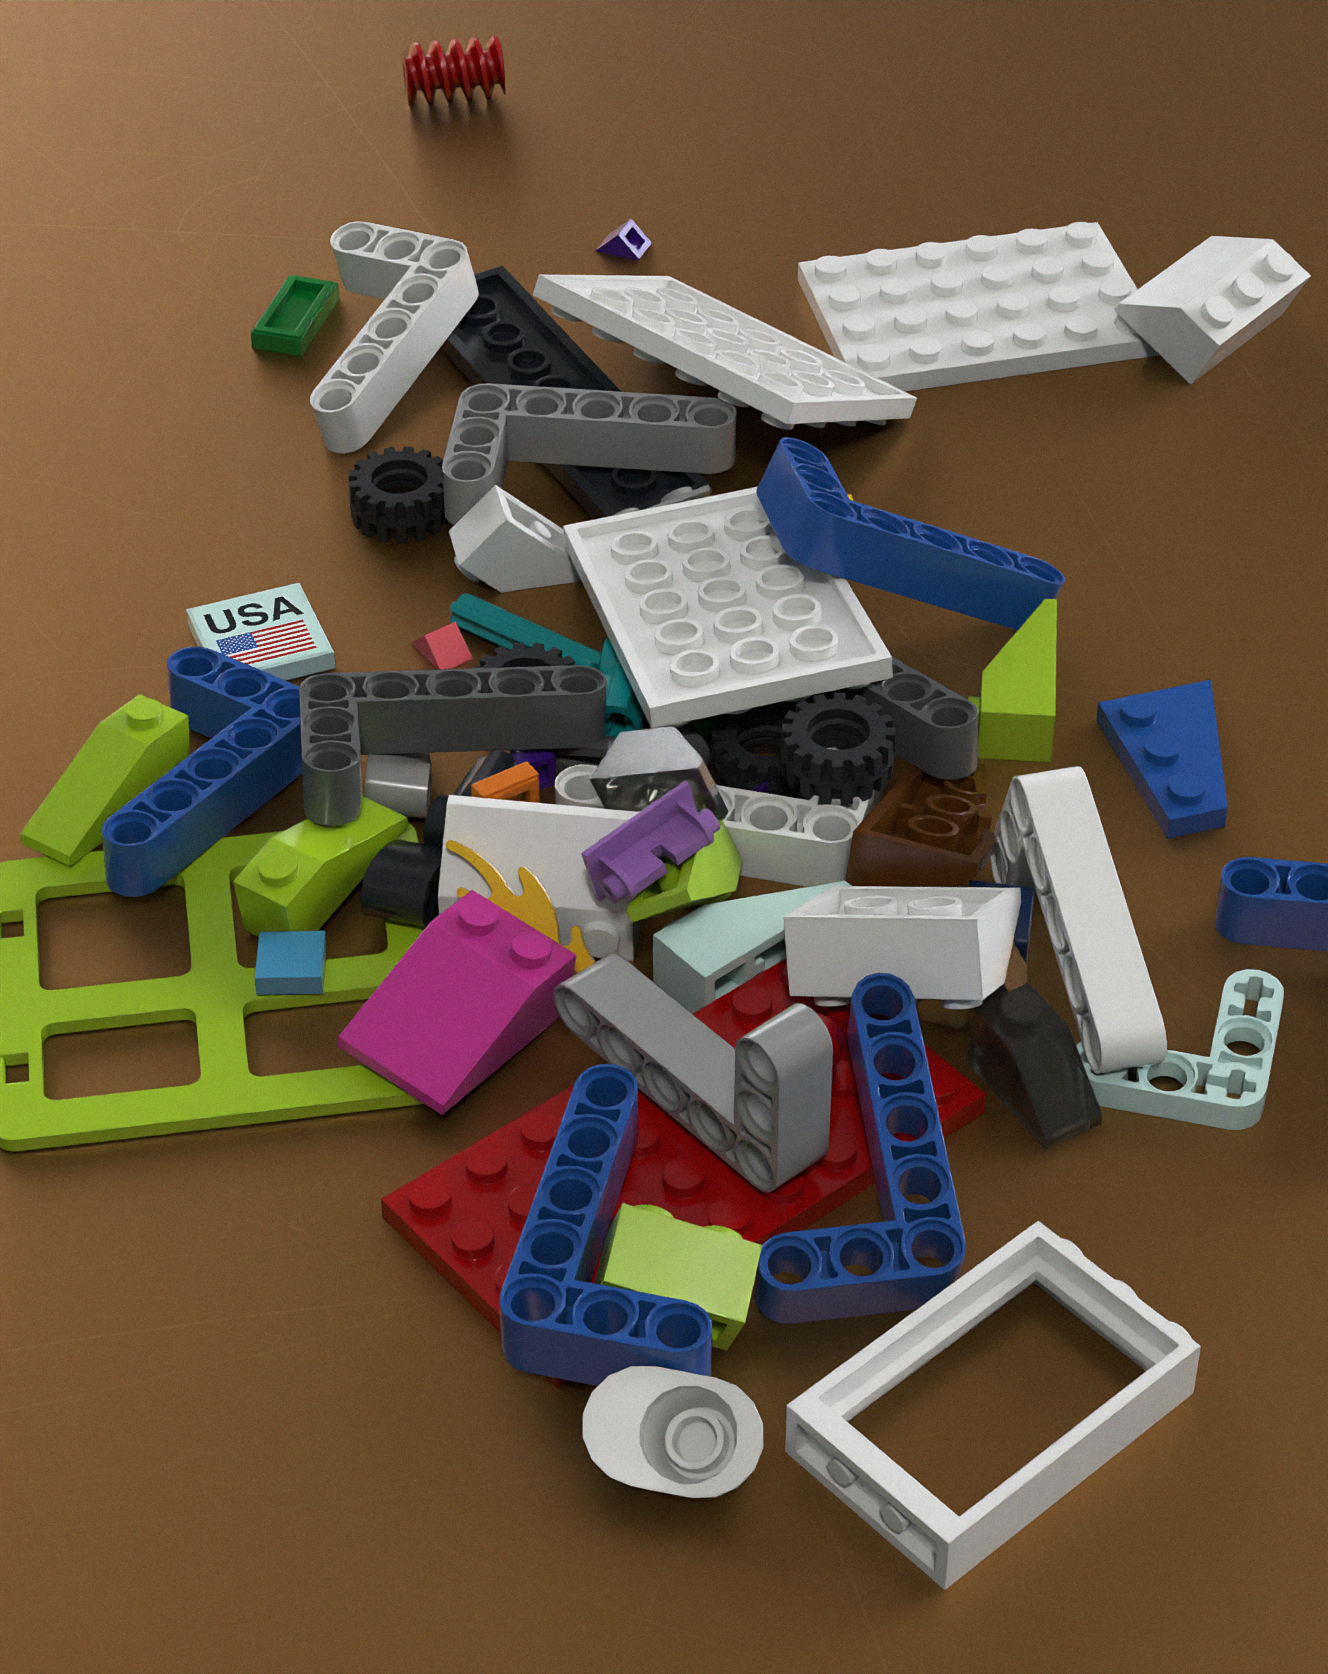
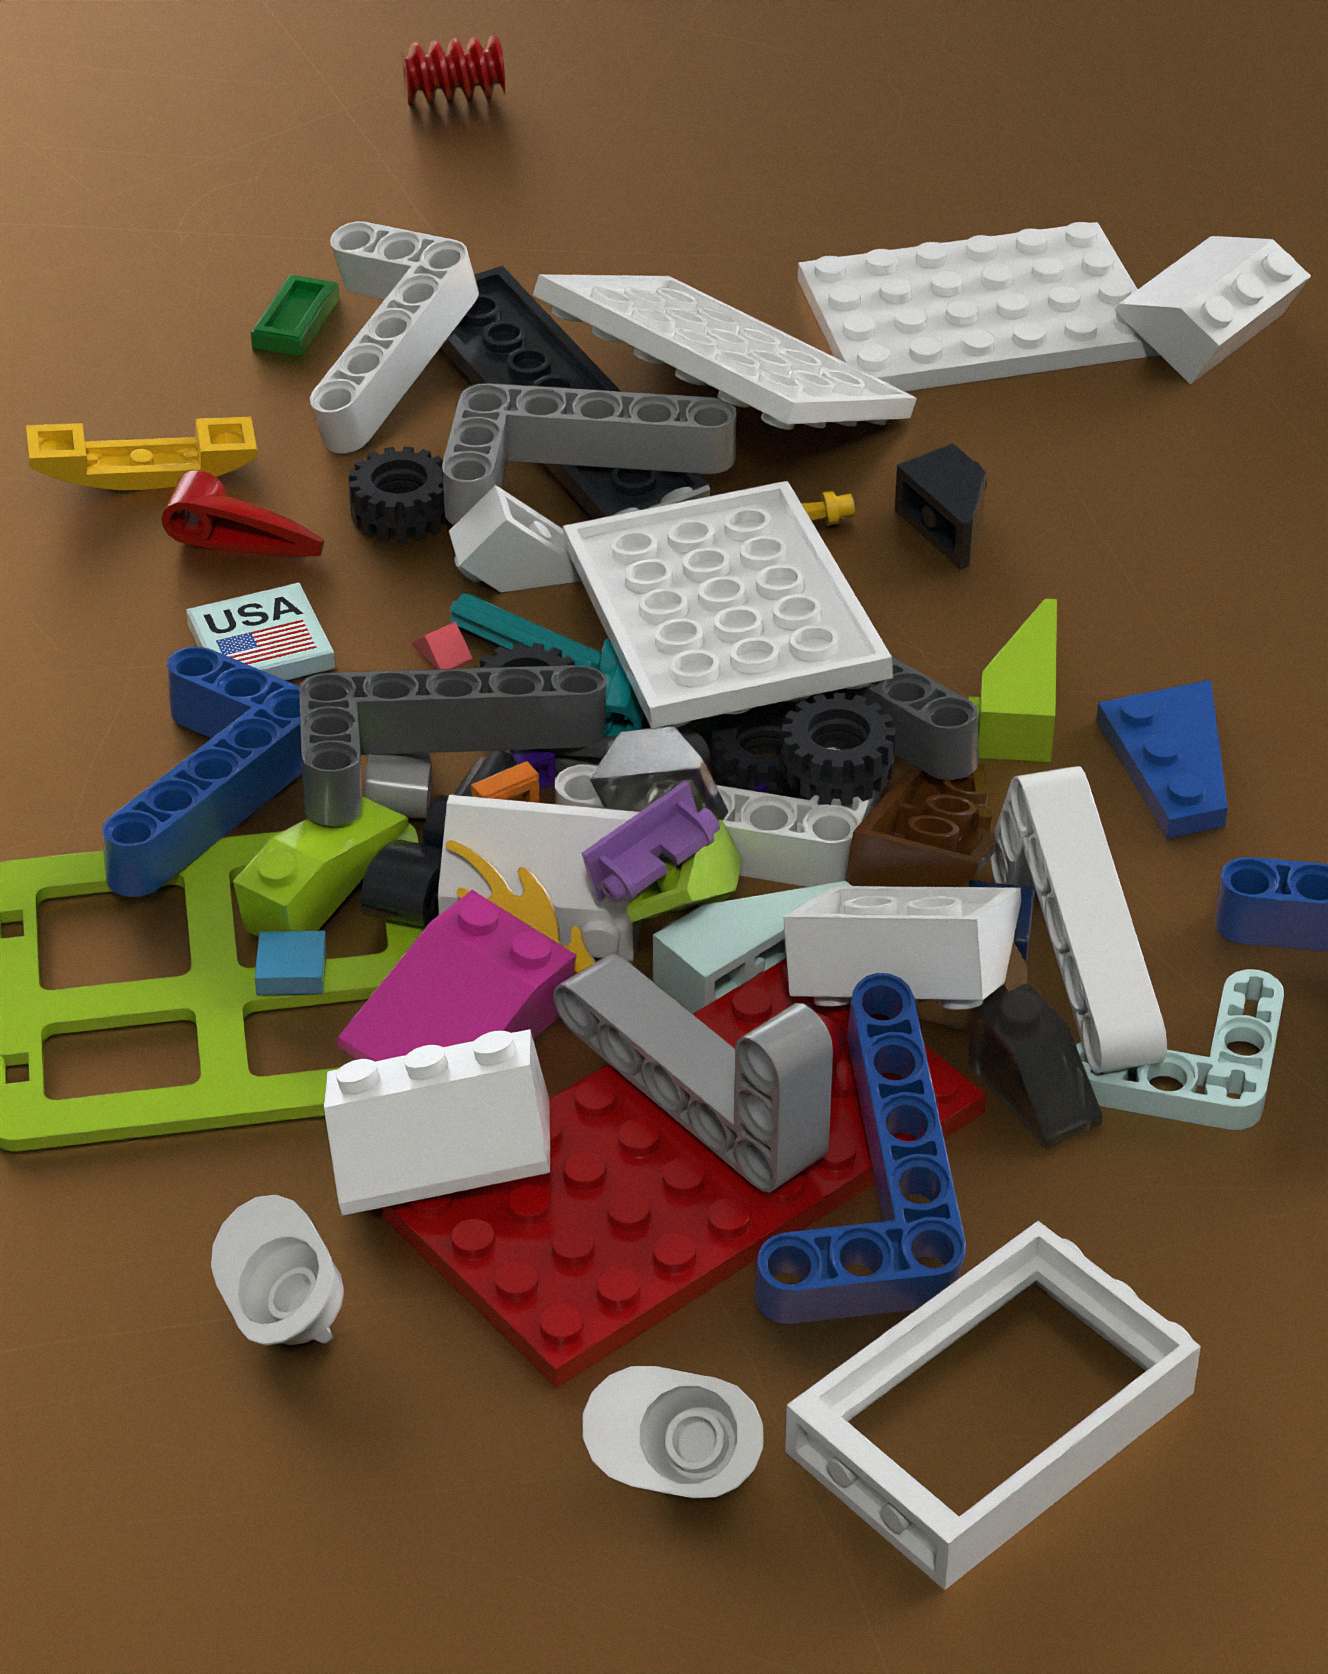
lime slope [20,694,190,866] -> none
blue beam [499,1064,712,1386] -> none
lime brick [594,1203,762,1351] -> none
dark purple piece [595,219,652,261] -> none
blue beam [756,437,1066,630] -> none
none -> yellow slope [26,416,257,490]
none -> red piece [161,471,324,556]
none -> white piece [211,1195,345,1346]
none -> white slope [324,1029,550,1216]
none -> black slope [895,443,987,570]

